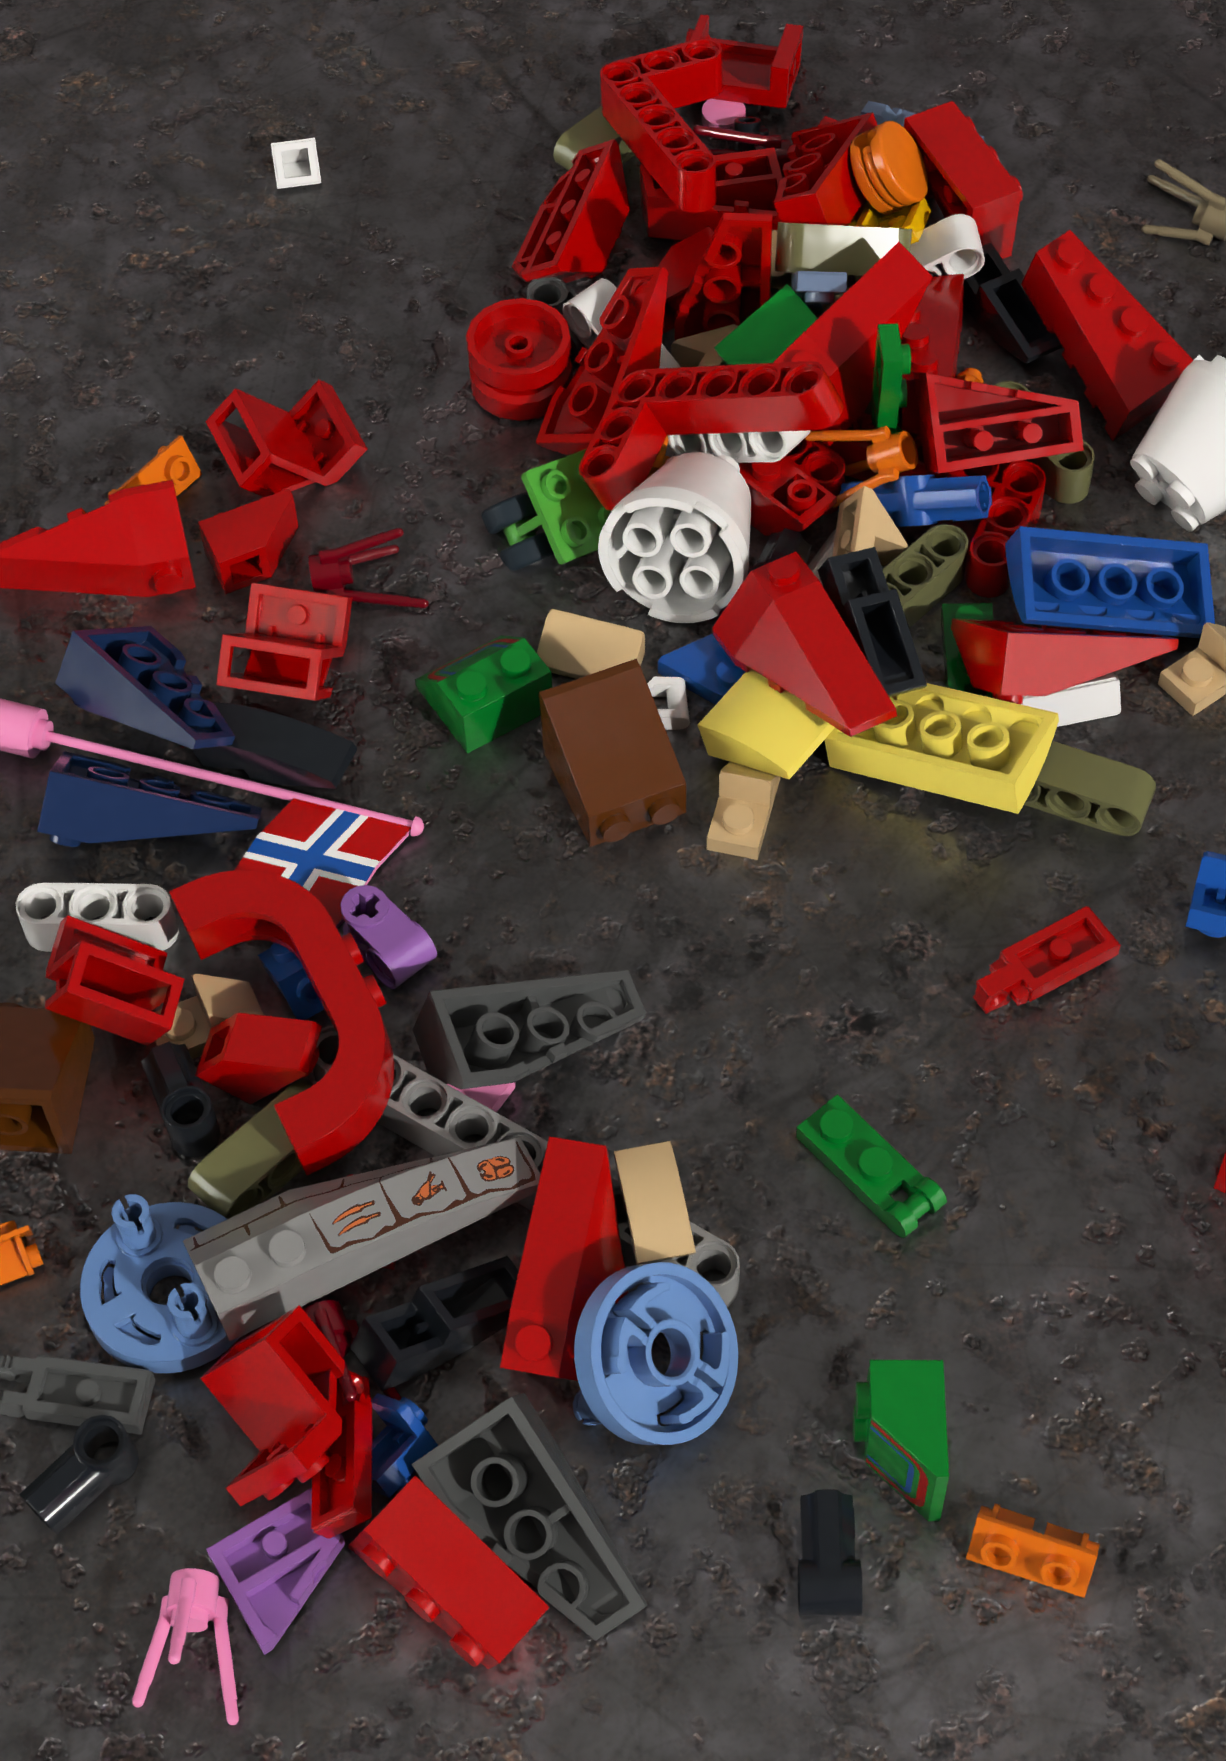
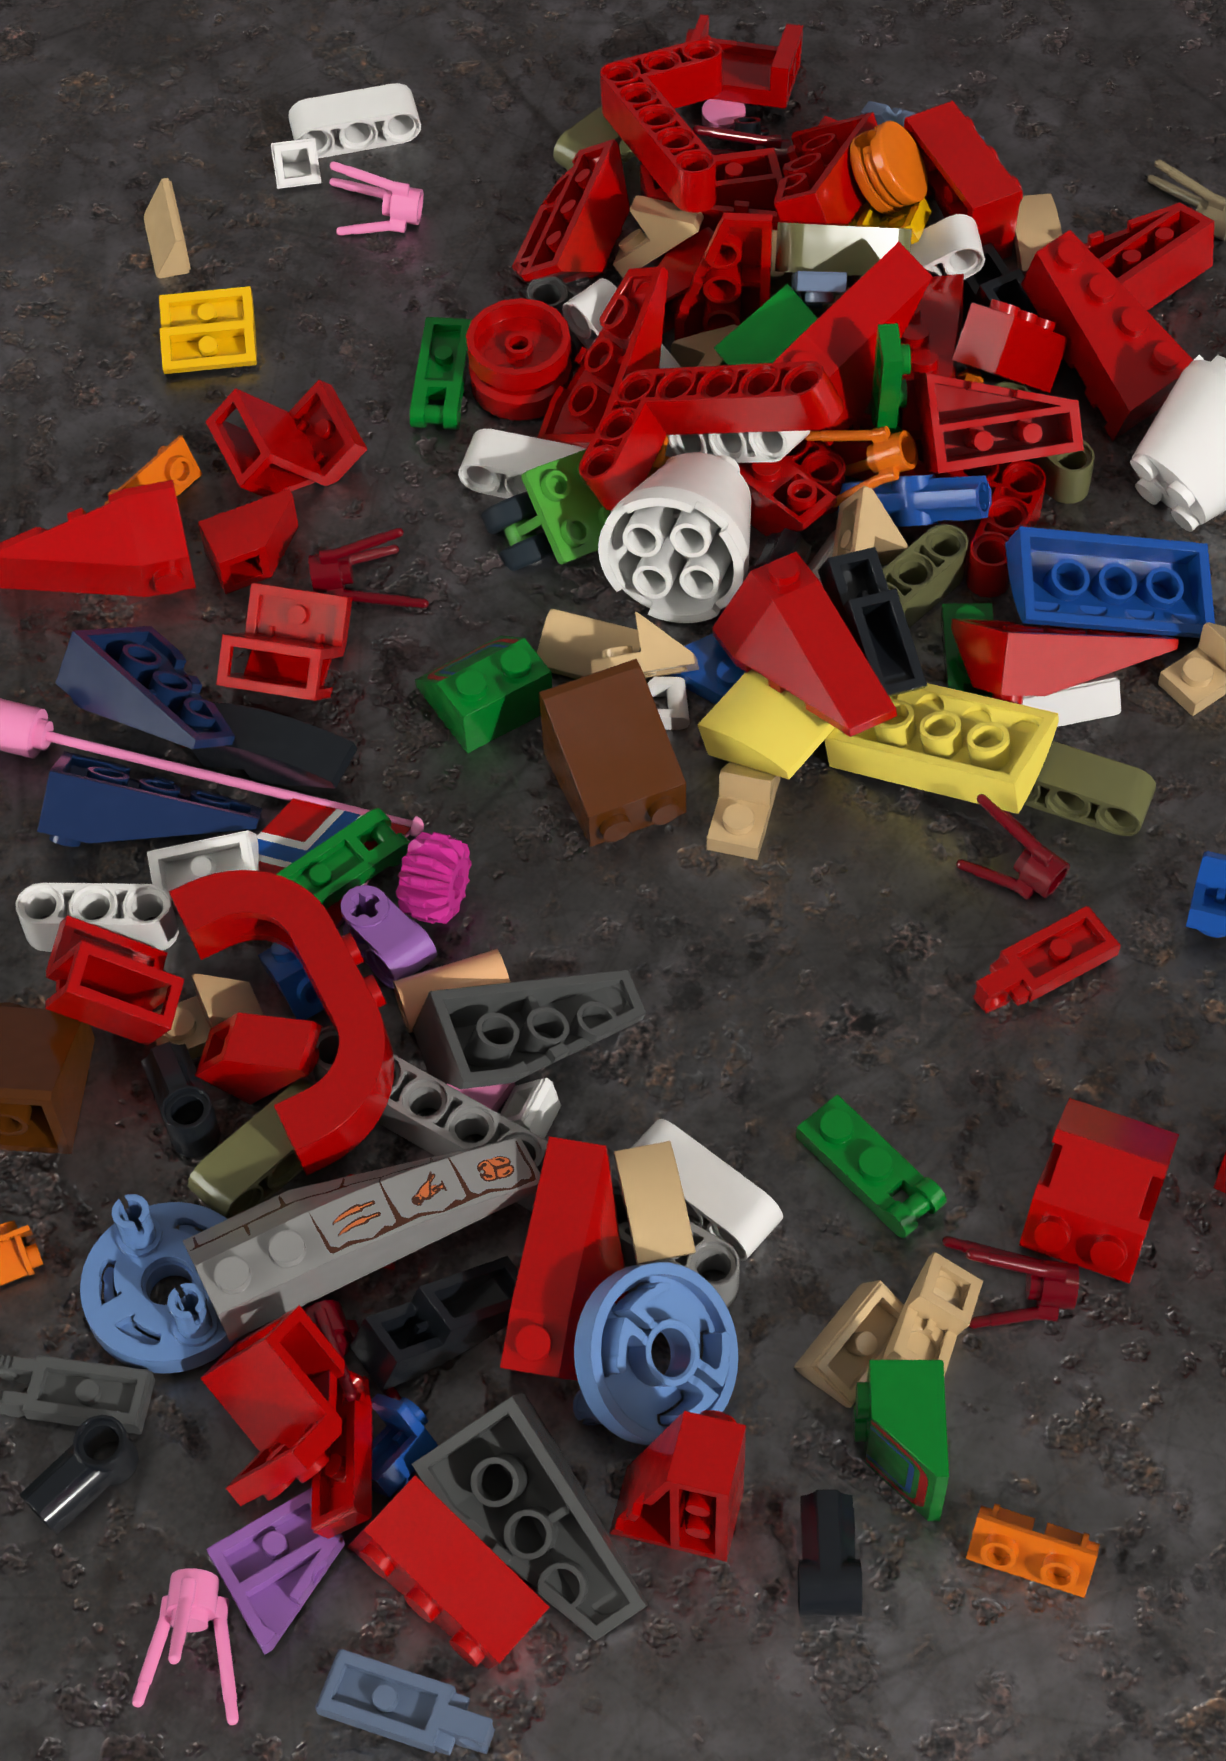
none -> tan slope [144,178,191,278]
none -> white slope [147,830,259,901]
none -> yellow slope [159,286,257,374]
none -> green plate [276,808,410,909]
none -> white beam [288,83,421,158]
none -> sand blue hinge [315,1649,496,1755]
none -> bright pink plant [329,161,424,236]
none -> light nougat pin [393,949,510,1033]
none -> dark pink gear [396,832,472,924]
none -> green plate [410,317,472,430]
none -> white beam [458,429,587,499]
none -> white slope [500,1077,561,1139]
none -> tan slope [590,612,699,679]
none -> red wedge [609,1410,746,1562]
none -> tan slope [613,195,704,278]
none -> white beam [631,1119,783,1261]
none -> tan slope [794,1280,904,1408]
none -> tan slope [882,1252,983,1377]
none -> dark red plant [942,1236,1079,1329]
none -> red wedge [952,299,1069,393]
none -> dark red plant [956,794,1070,900]
none -> tan slope [1014,193,1062,276]
none -> red piece [1019,1098,1179,1284]
none -> red wedge [1084,202,1215,311]

